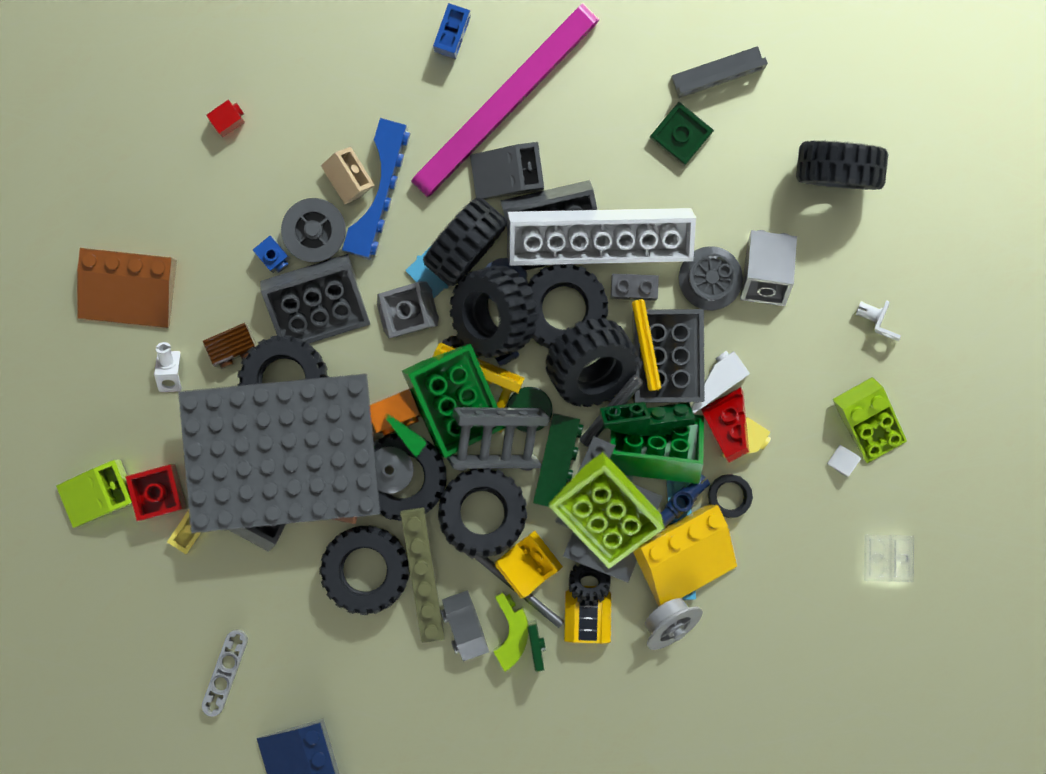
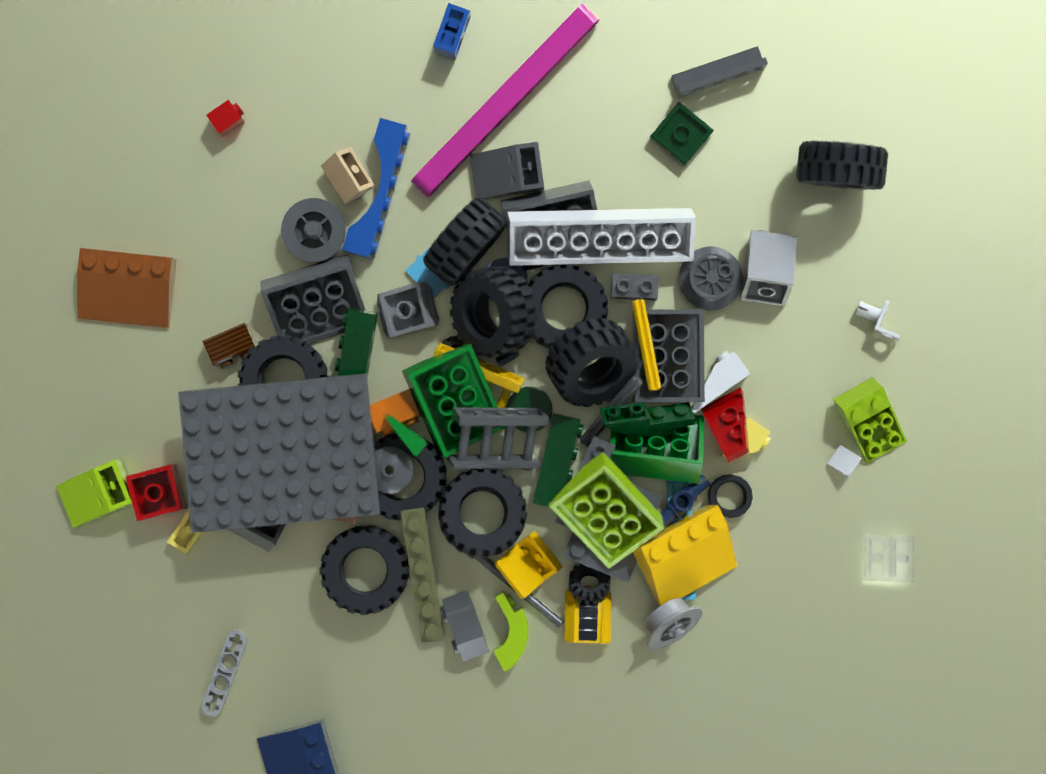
white bracket [154,342,182,392] -> none
blue brick [253,235,291,273] -> none
dark green plate [528,620,546,672] -> none
none -> dark green brick [335,308,378,378]

